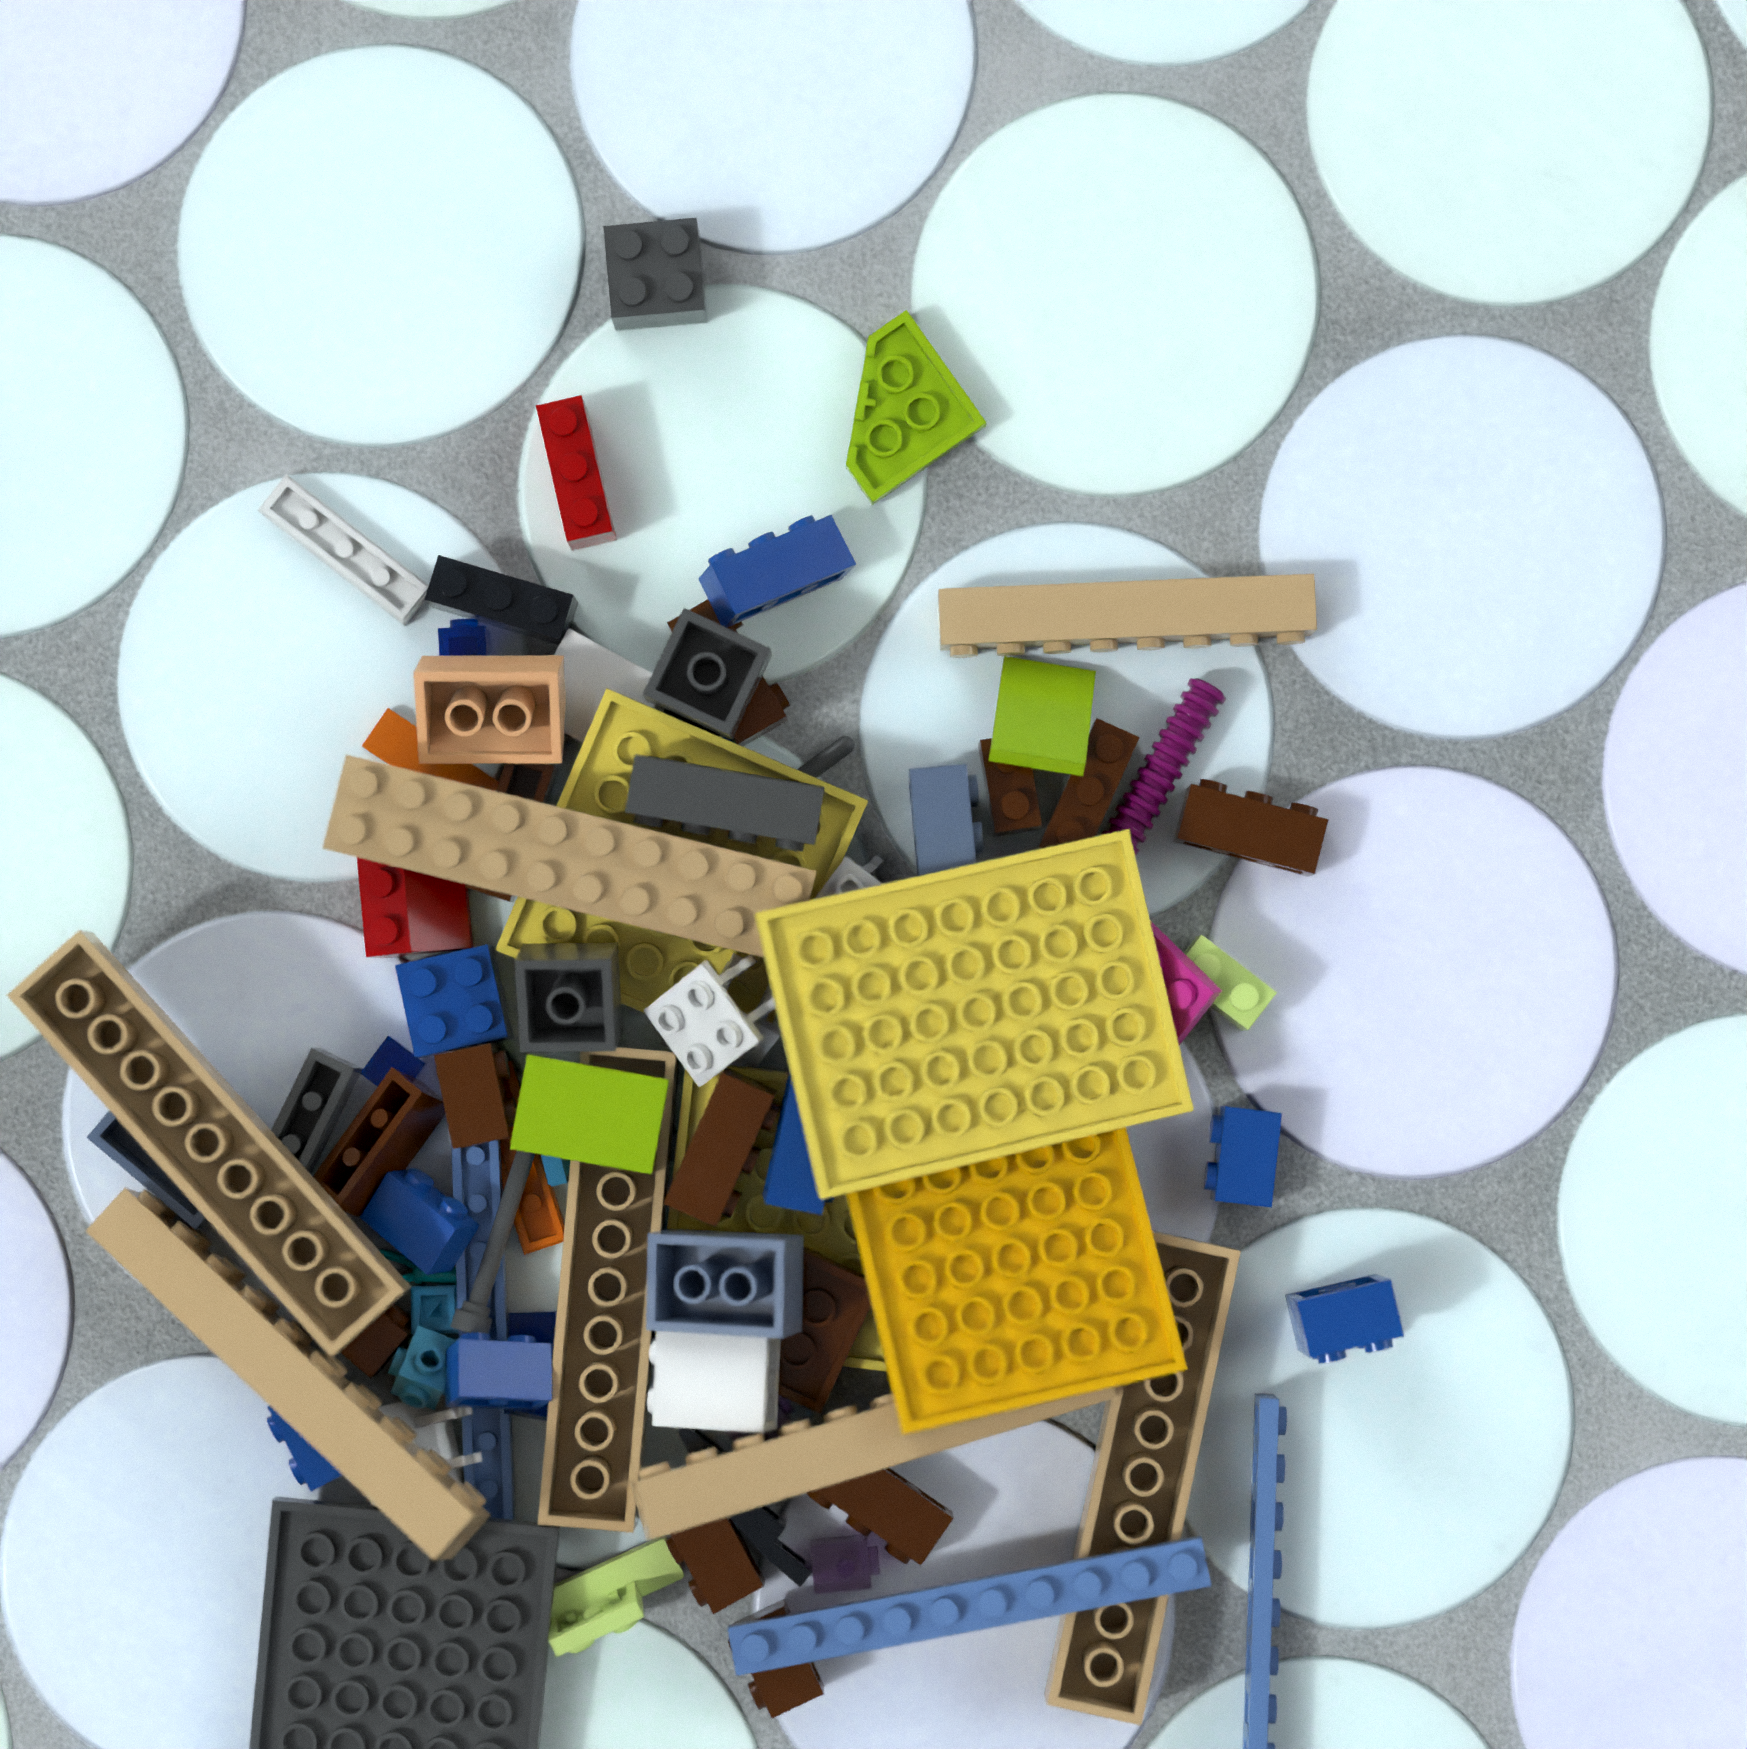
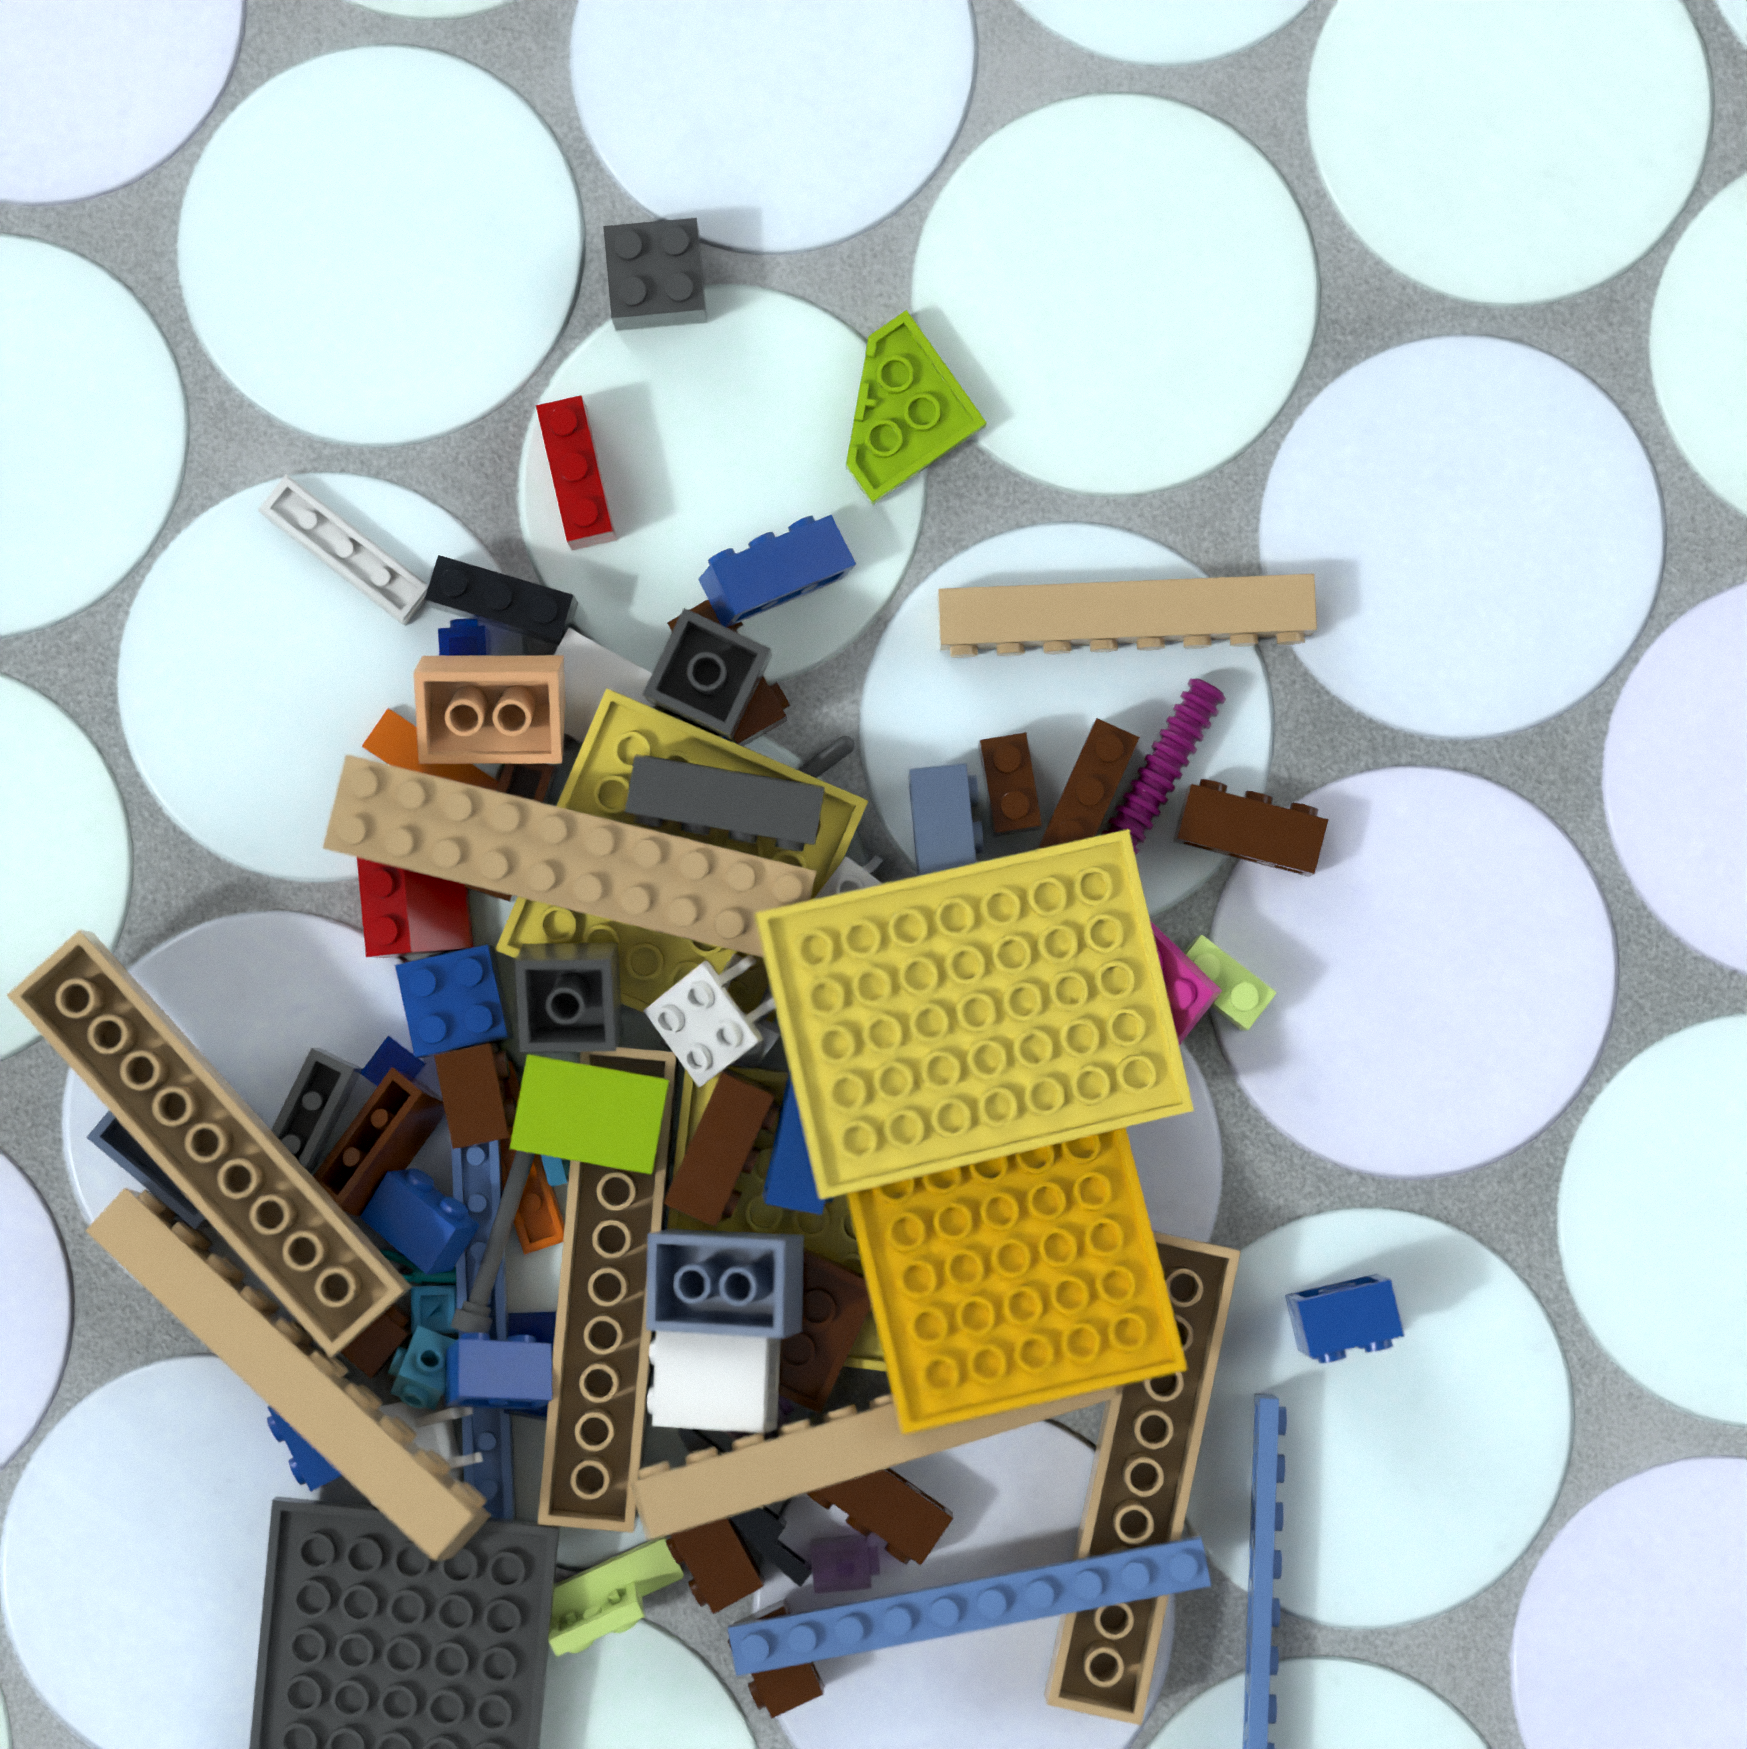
lime tile [989,656,1096,776] -> none
blue brick [1204,1106,1282,1208] -> none

